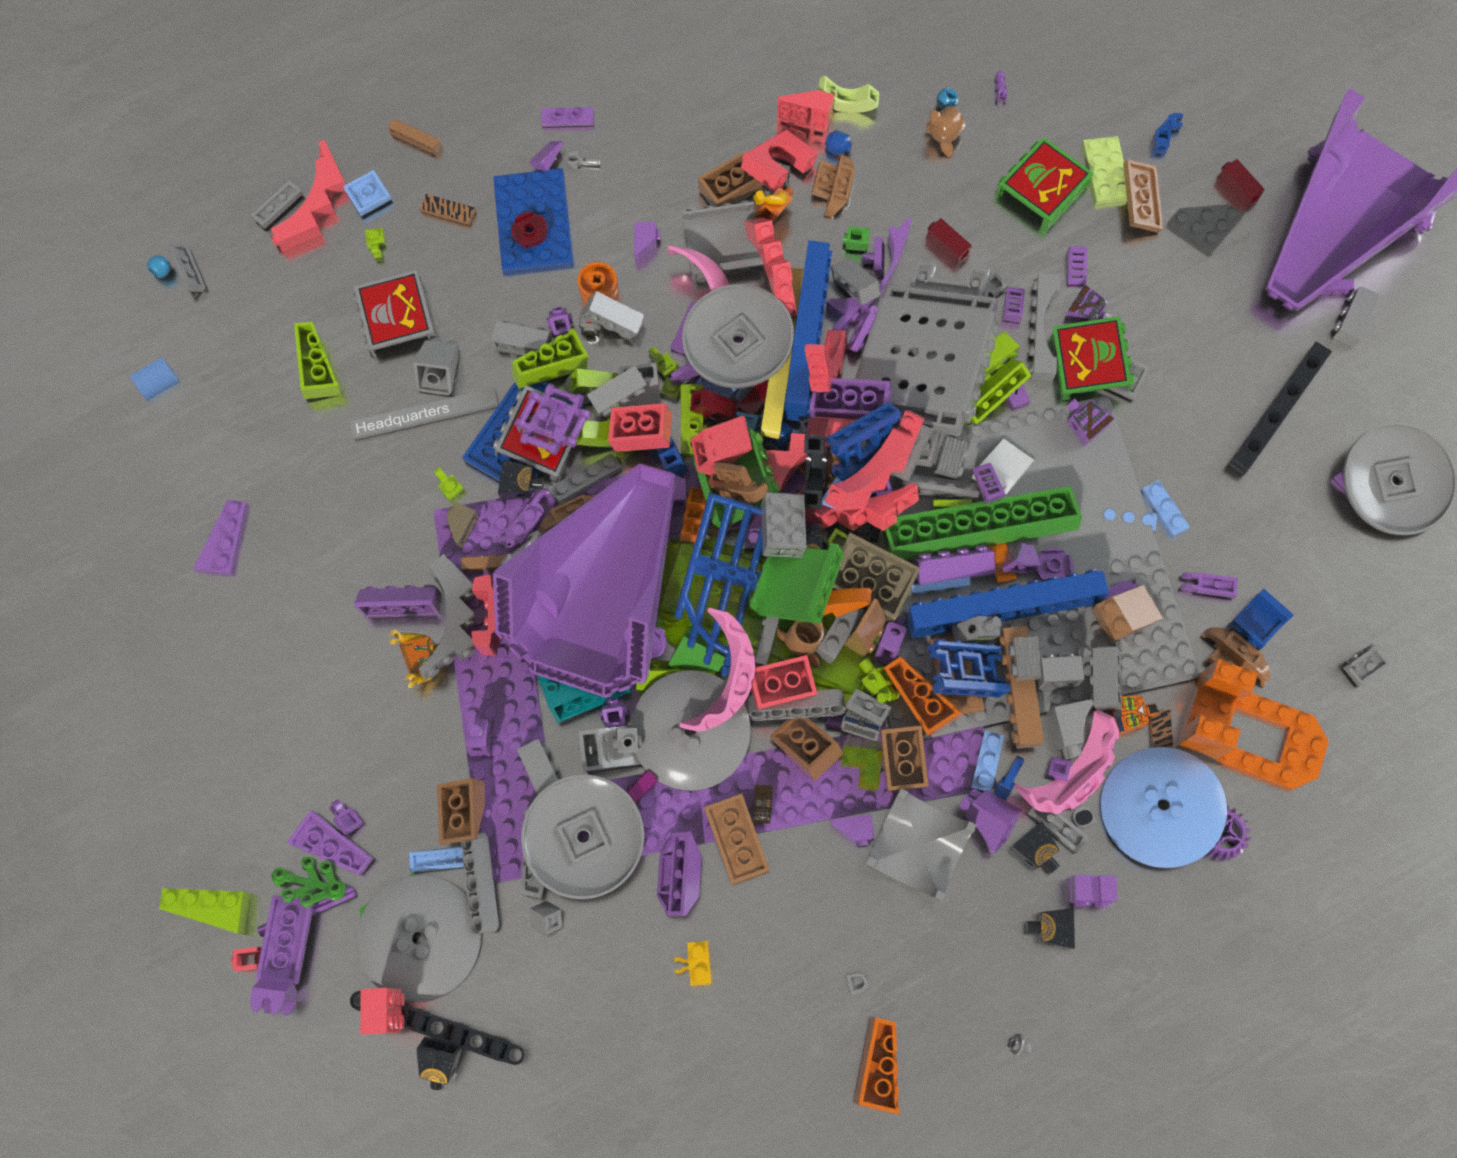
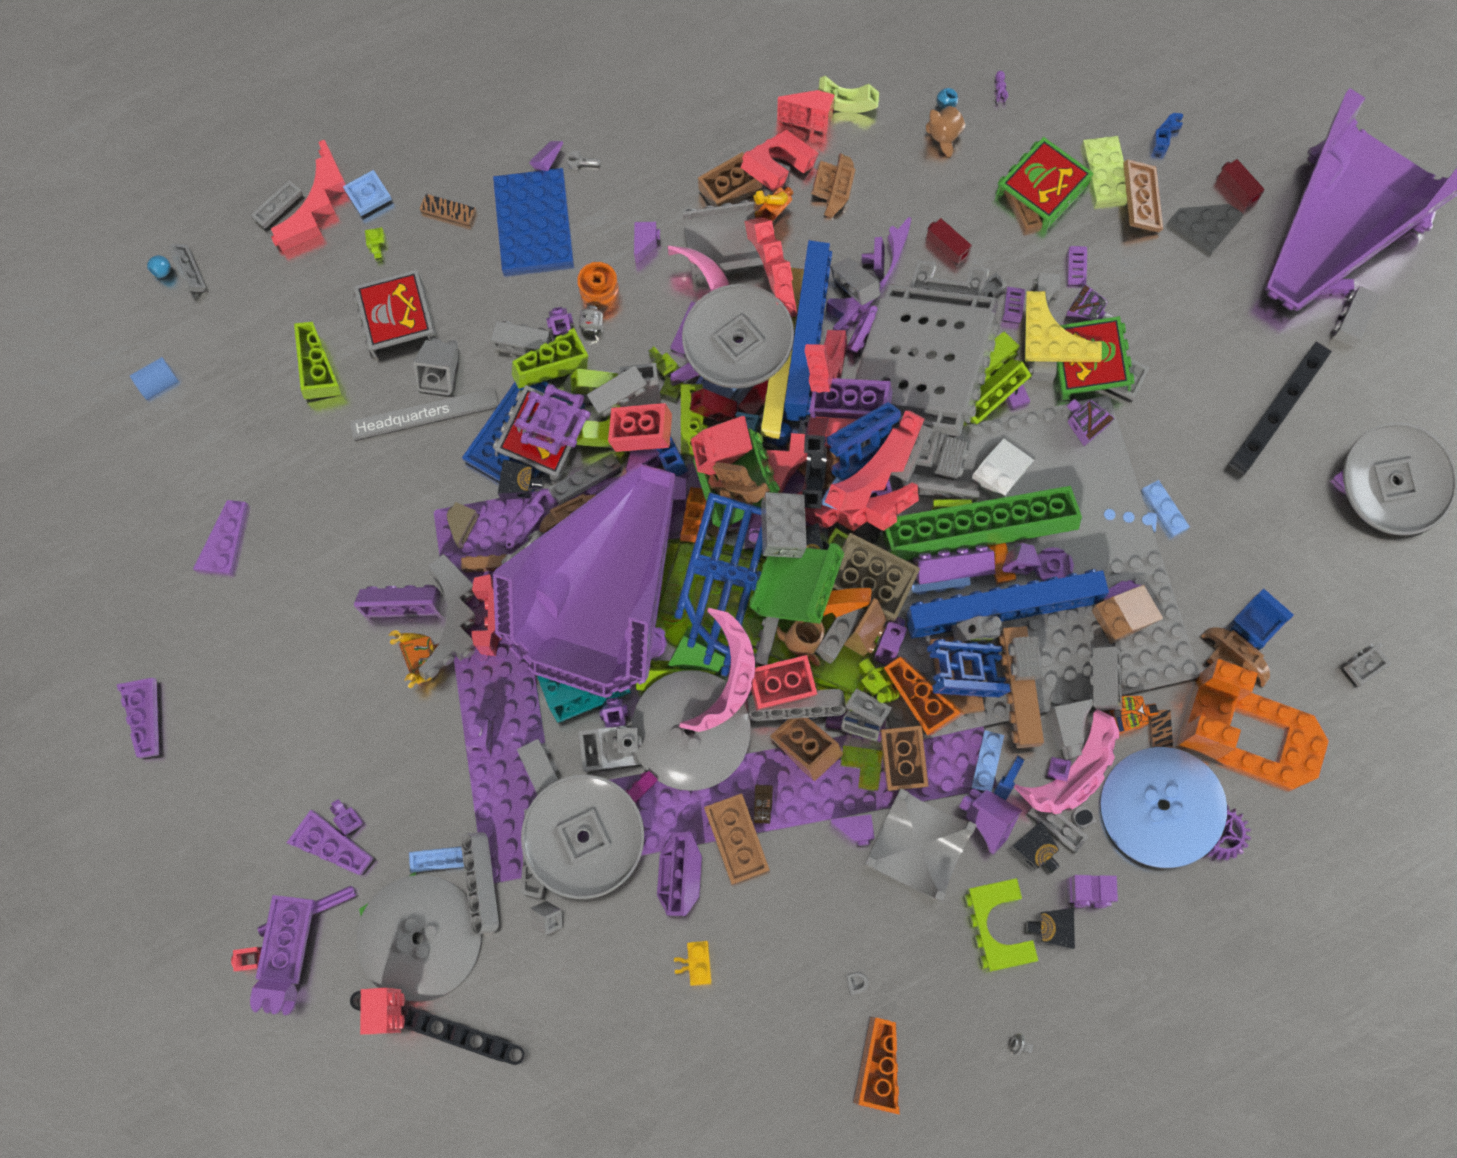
lime wedge [159,888,251,935] -> none
bright green plant [271,856,346,908] -> none
medium nougat piece [388,119,442,154] -> none
black torso [417,1036,463,1090] -> none
lime plate [433,467,465,501] -> none
medium nougat slope [437,778,485,845] -> none
dark red plate [511,212,548,249] -> none
medium lavender plate [541,107,594,127] -> none
brick [583,291,644,339] -> none
blue head [825,130,852,156] -> none
bright green brick [843,226,870,253] -> none
medium lavender slope [972,462,1005,504] -> none
light grey brick [1035,654,1085,691] -> none
medium lavender hinge [1181,573,1238,598] -> none
none -> medium lavender wing [116,678,159,758]
none -> medium lavender slope [626,449,661,472]
none -> lime arch [965,878,1039,972]
none -> medium nougat tile [1007,192,1043,233]
none -> light yellow plate [1025,291,1102,362]

